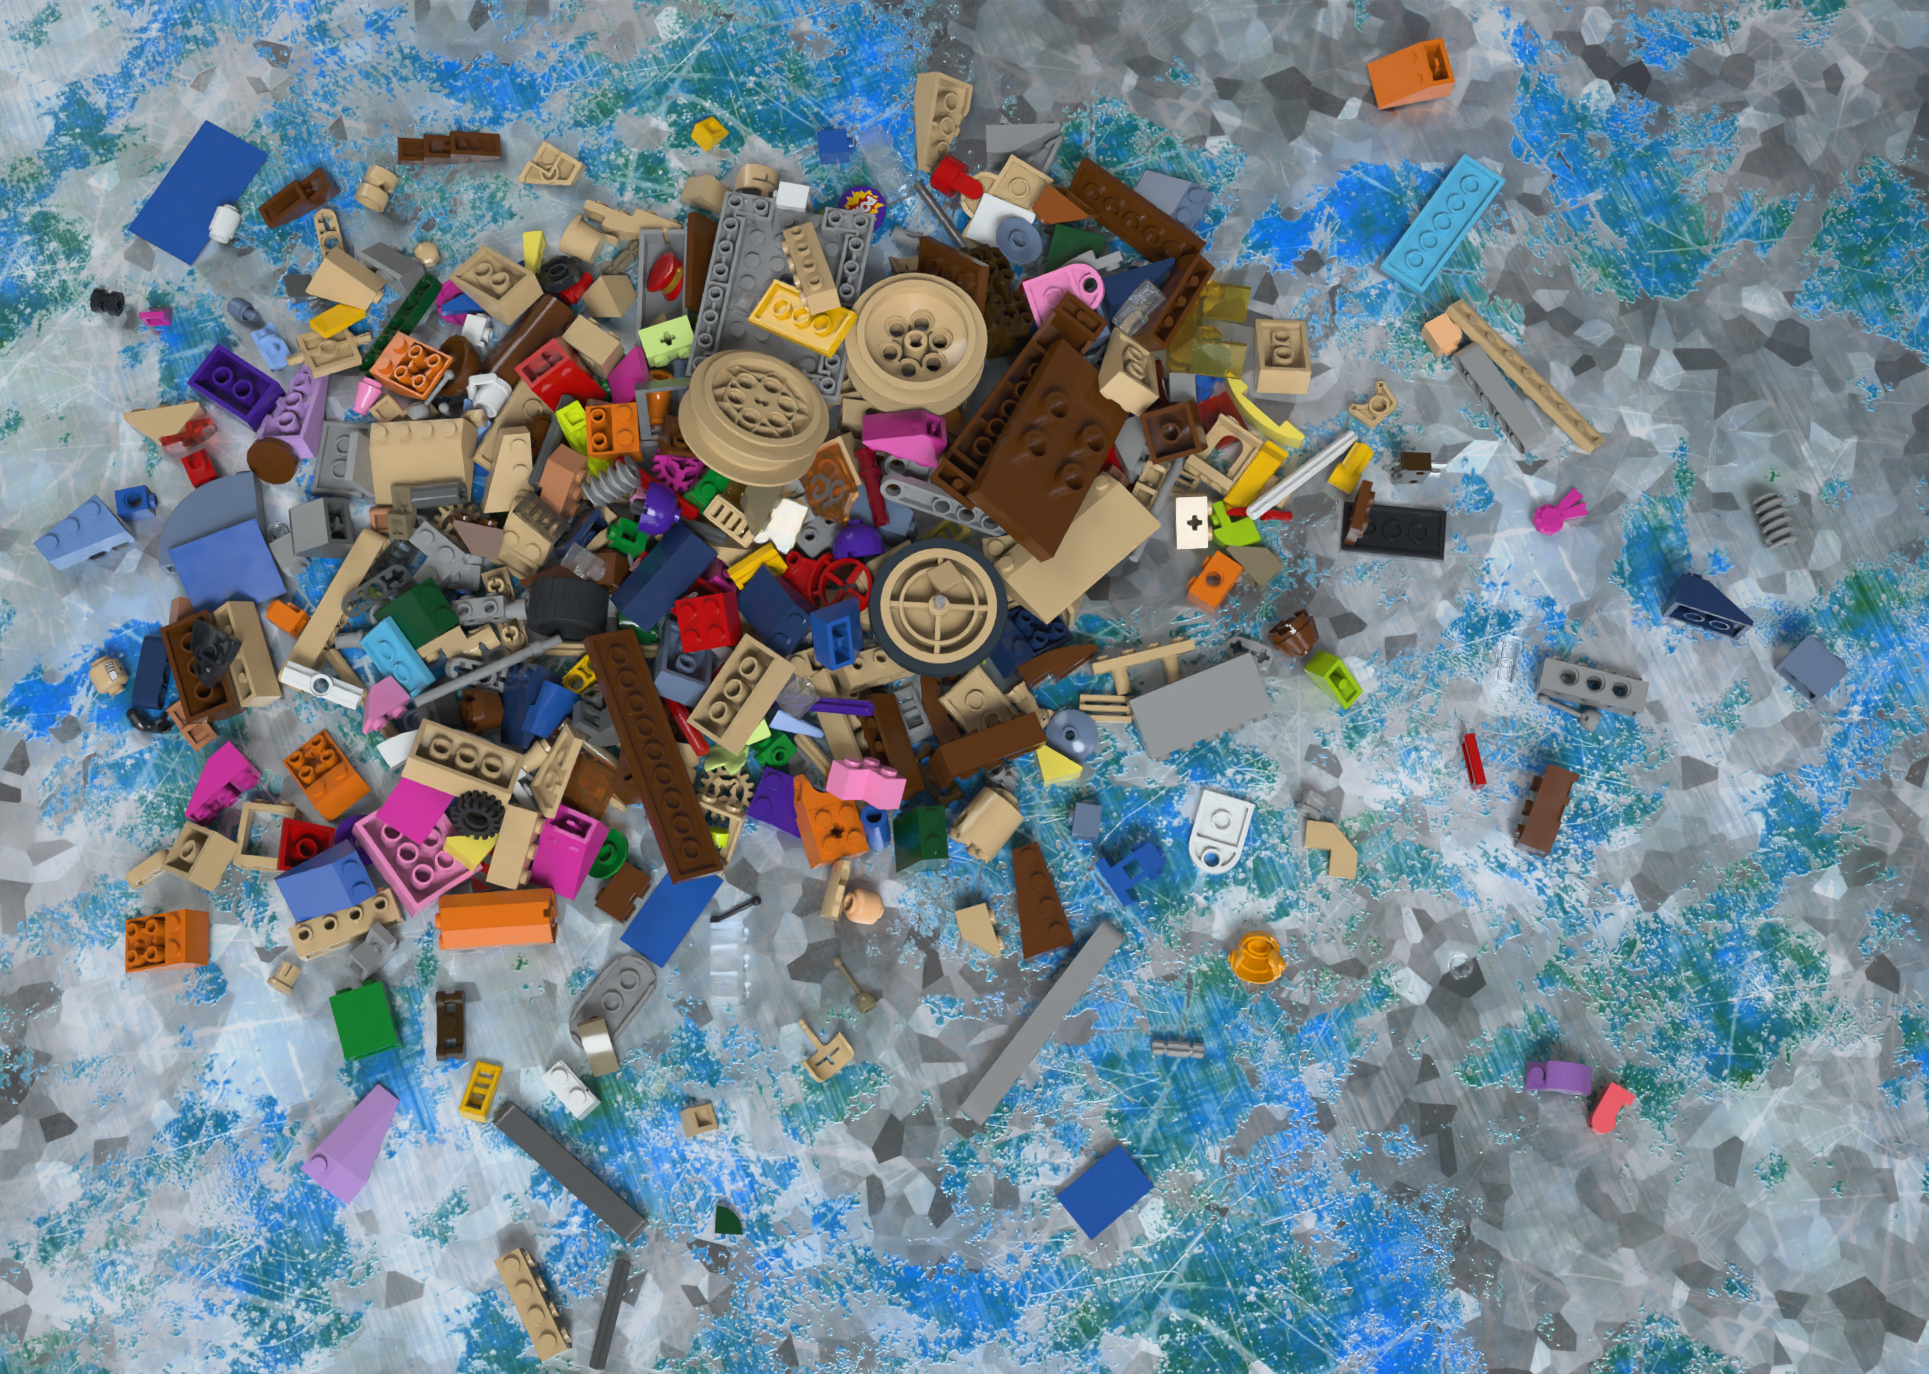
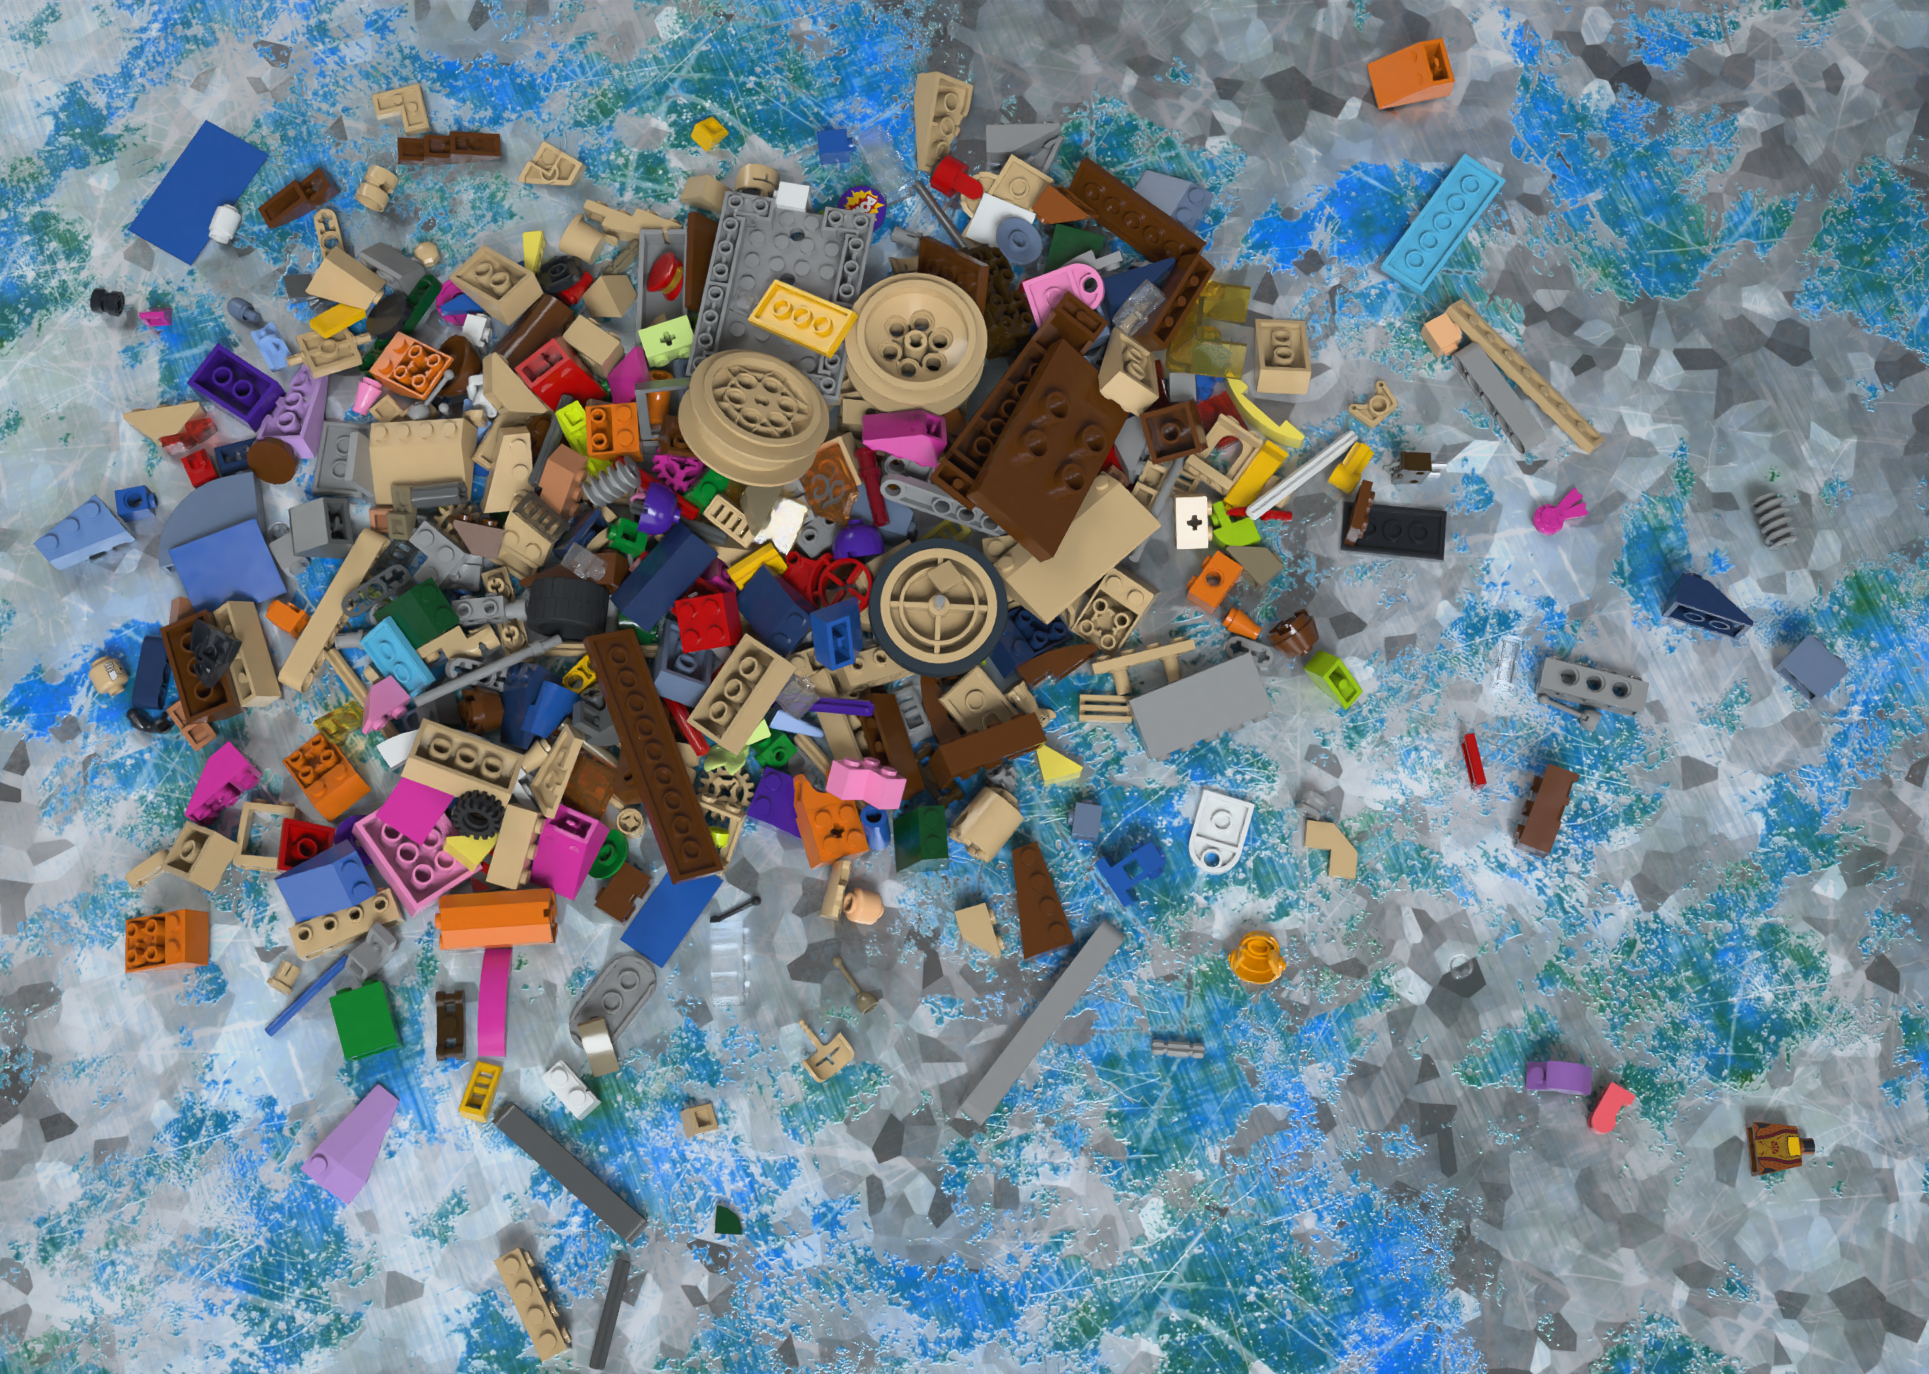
white piece [280,660,365,711] -> none
tan brick [781,222,841,316] -> none
sand blue dish [1045,709,1098,762] -> none
blue tile [1056,1144,1154,1240] -> none
none -> dark blue slope [214,437,257,477]
none -> blue bar [264,954,348,1037]
none -> clear yellow slope [313,700,364,747]
none -> tan tile [363,664,385,685]
none -> black tile [366,294,412,340]
none -> tan tile [371,83,431,136]
none -> dark pink slope [477,949,513,1057]
none -> tan slope [483,352,547,416]
none -> tan wheel [617,808,646,839]
none -> tan slope [1071,563,1161,659]
none -> orange cone [1221,607,1262,641]
none -> torso [1745,1122,1815,1177]

